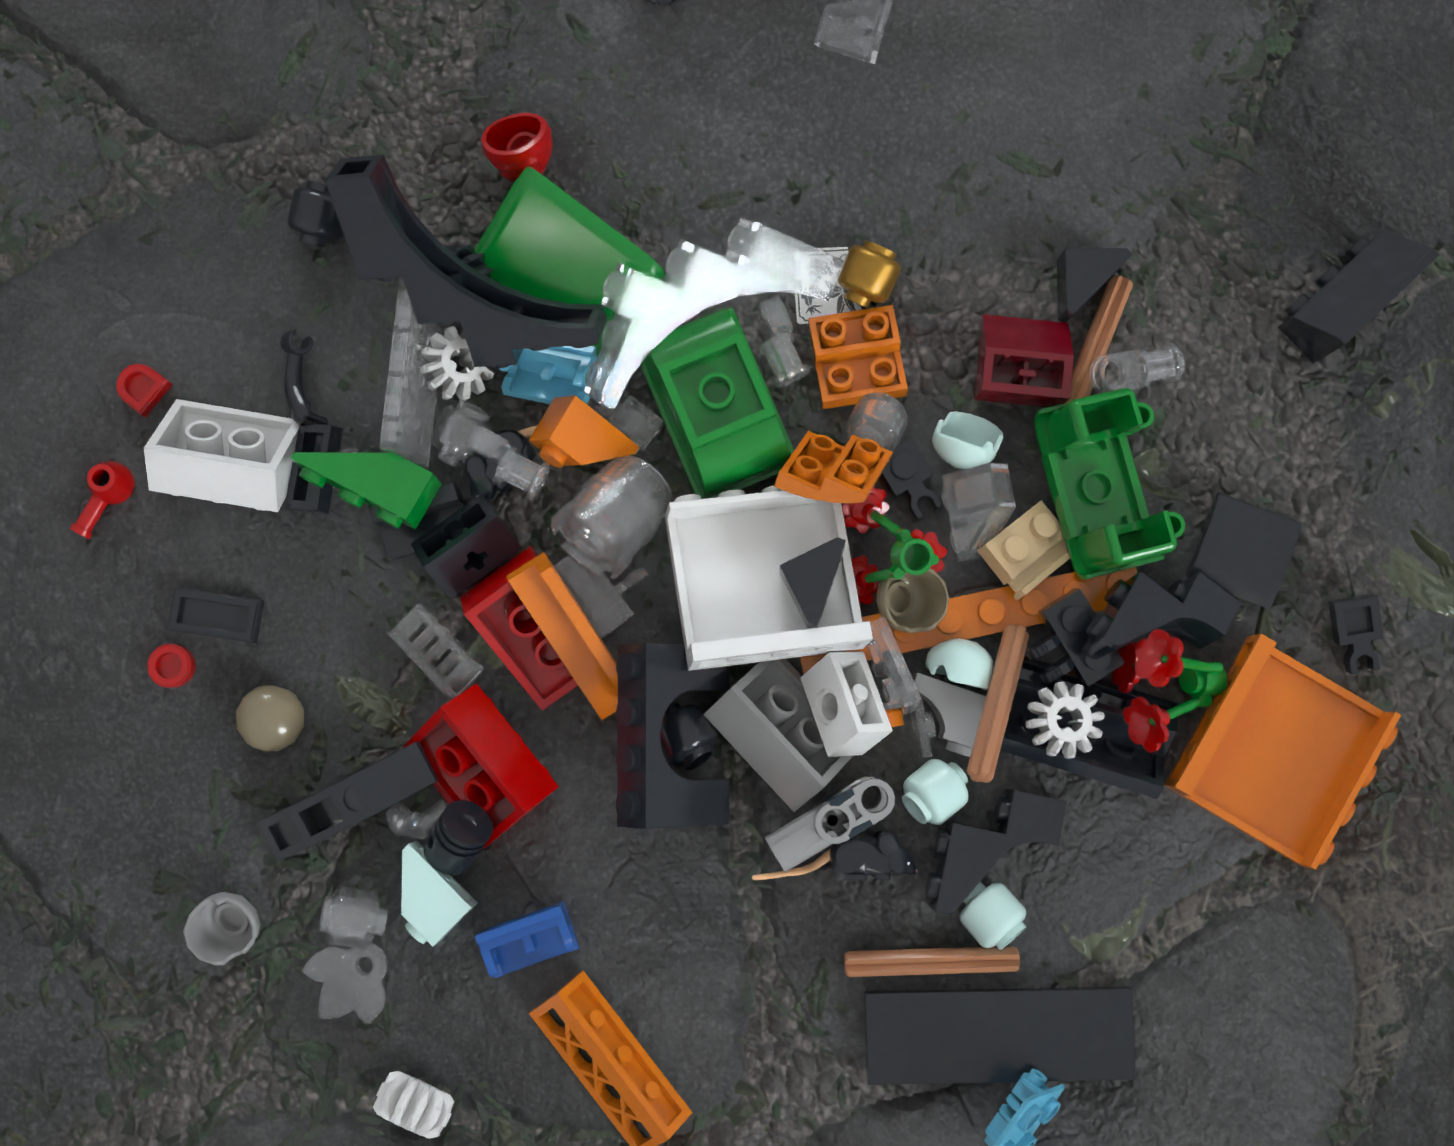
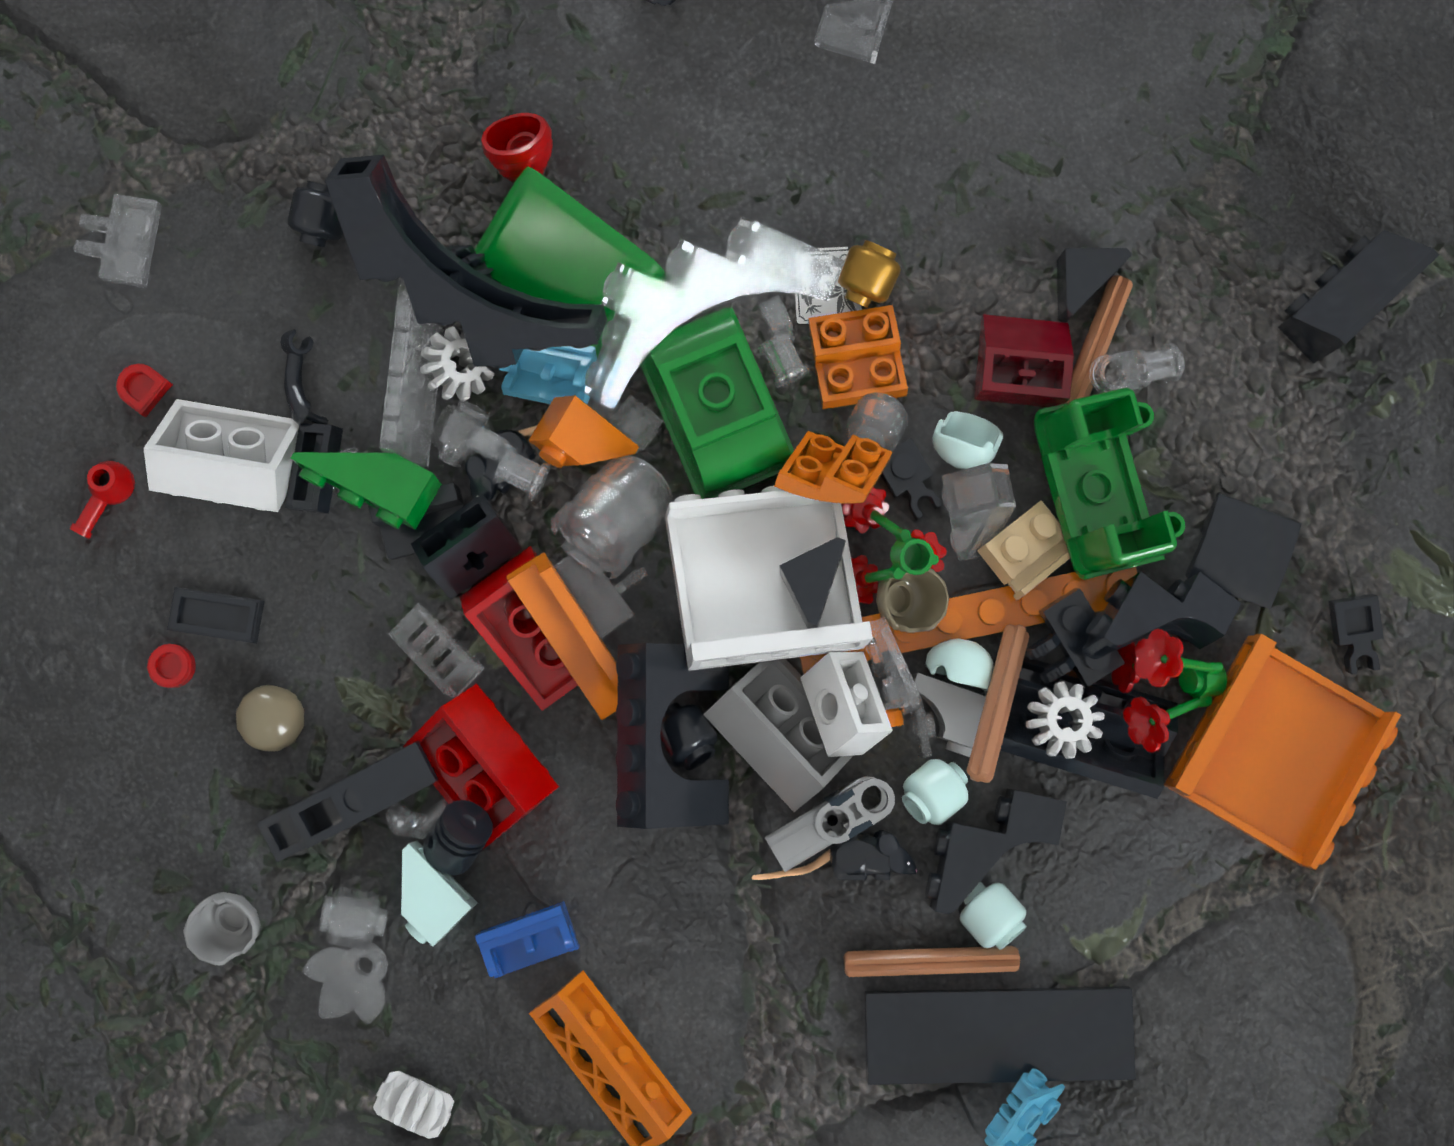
none -> clear hinge [74,194,162,288]

